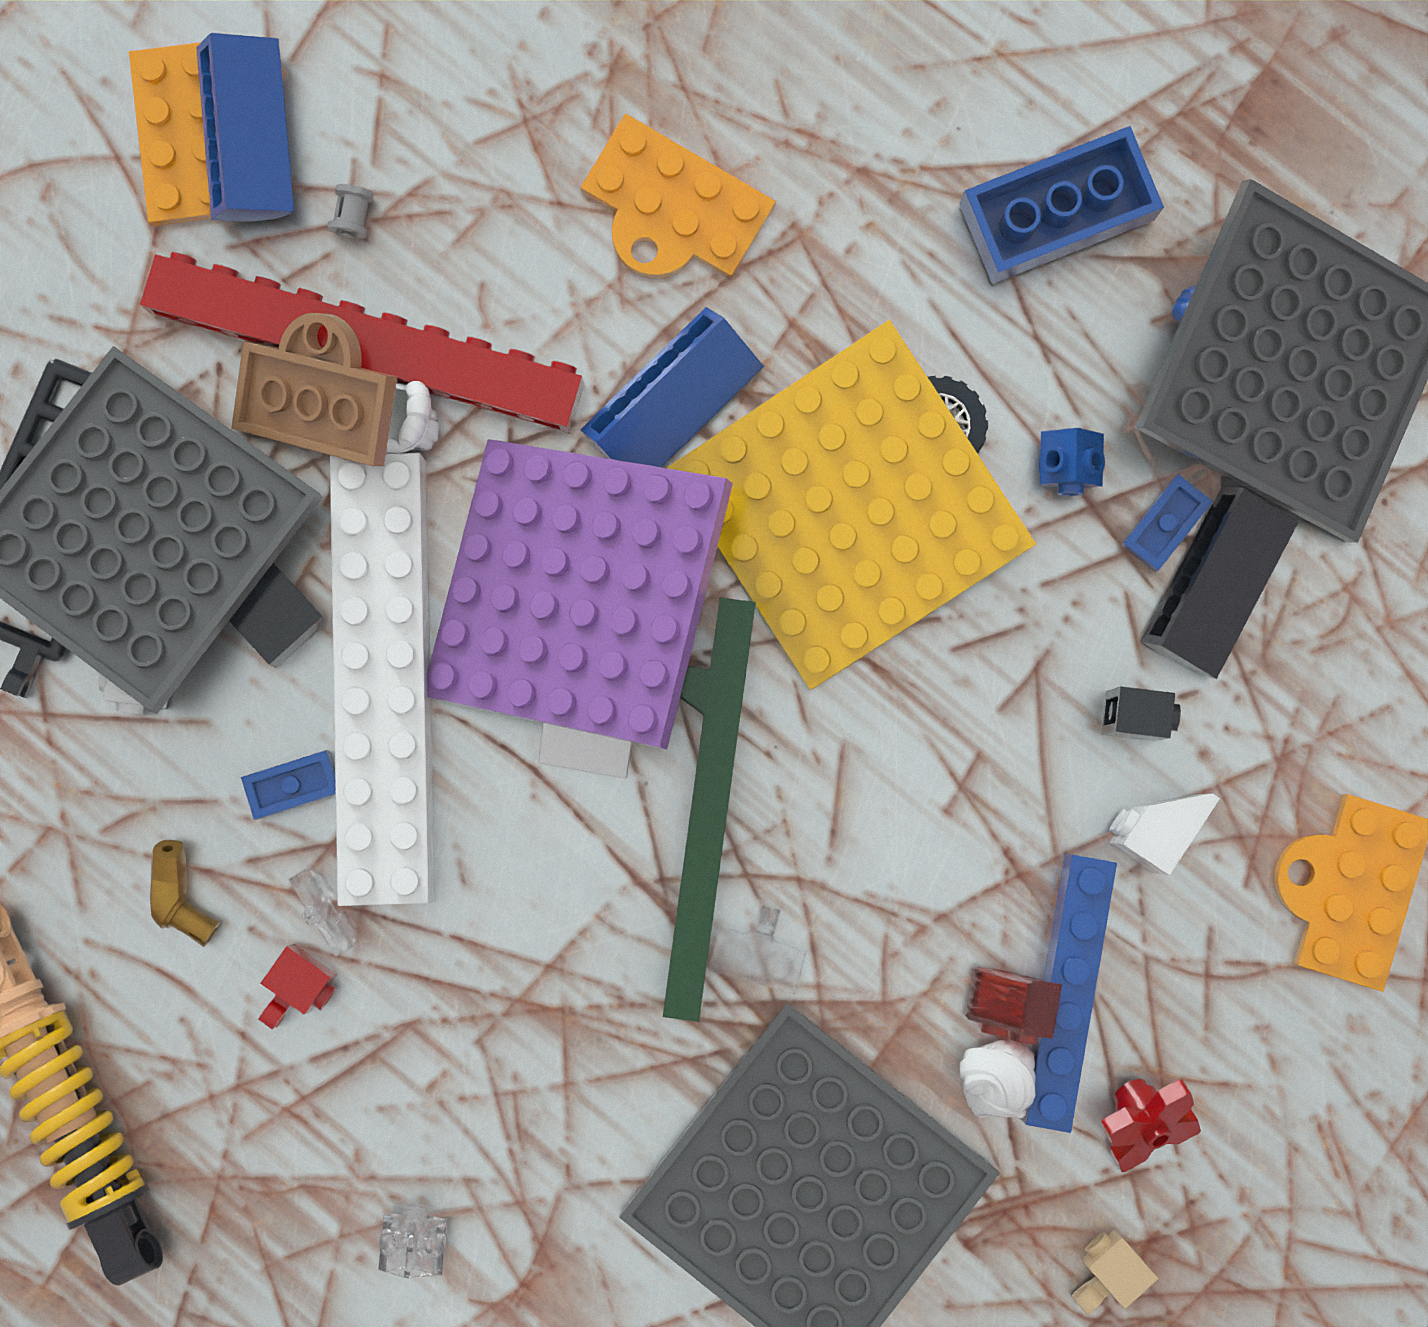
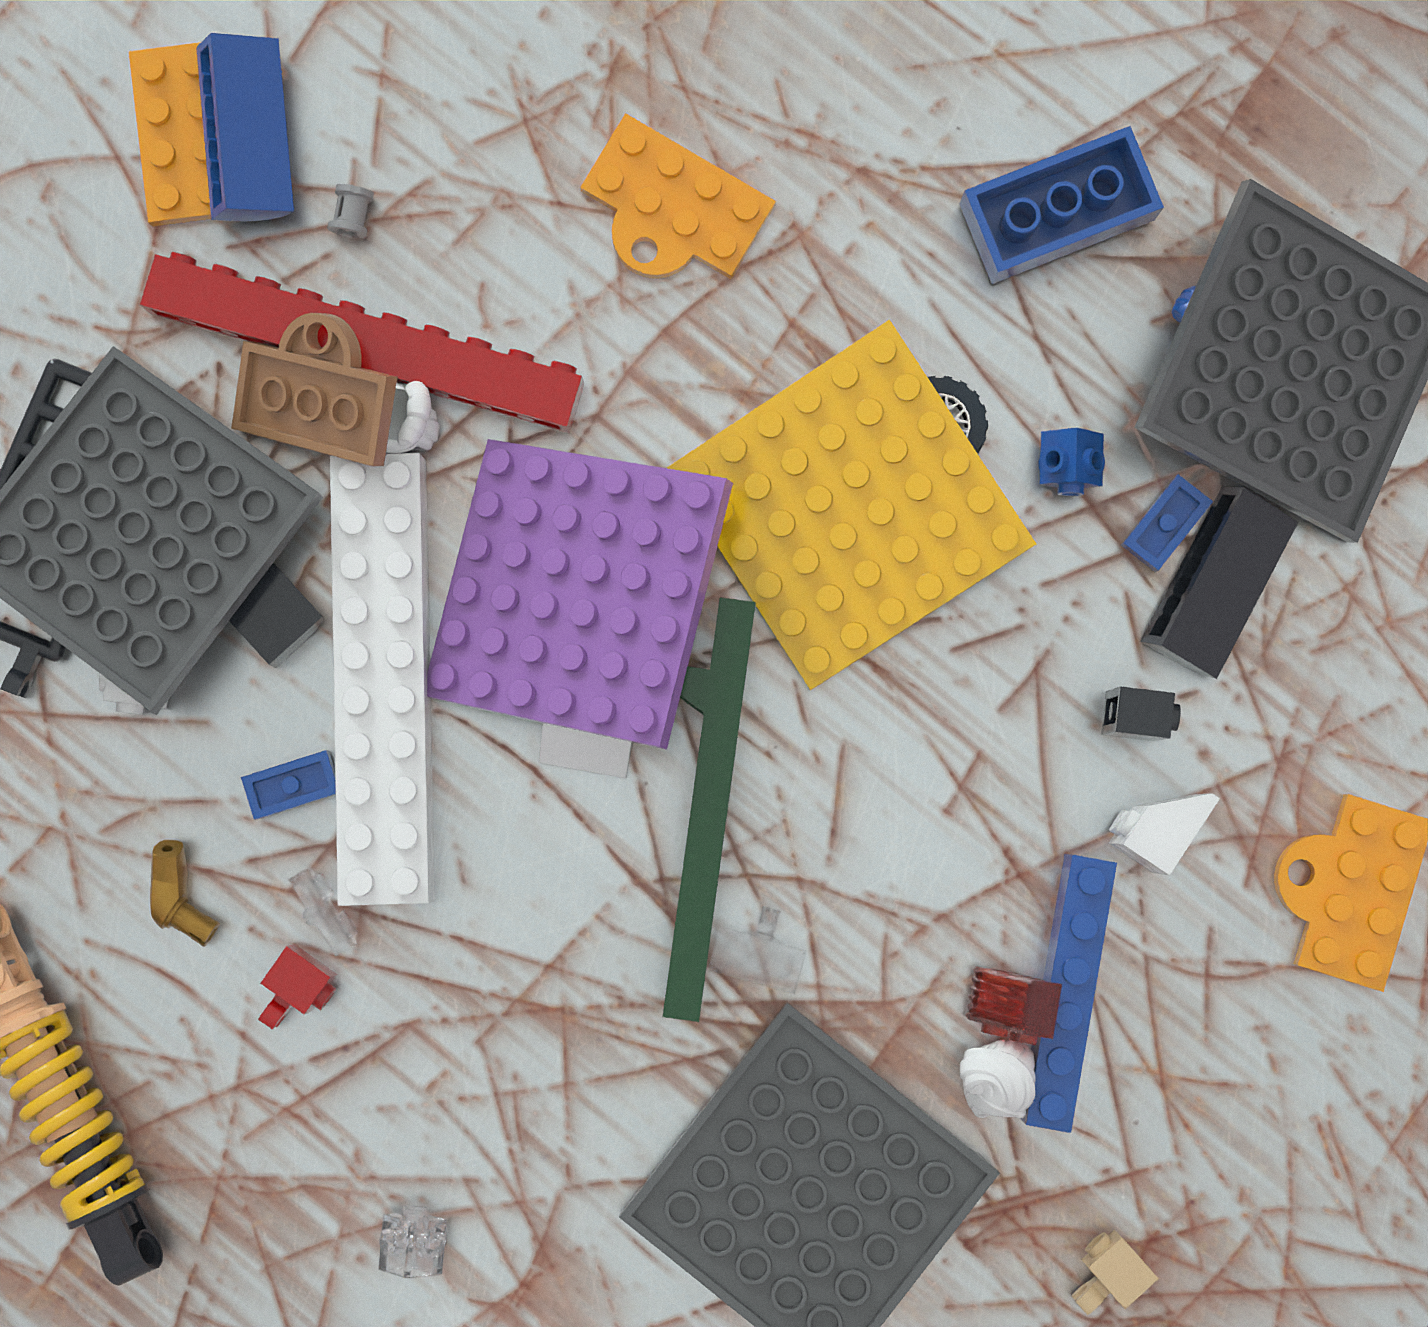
blue brick [580,307,764,467] -> none
red plant [1101,1079,1201,1172] -> none

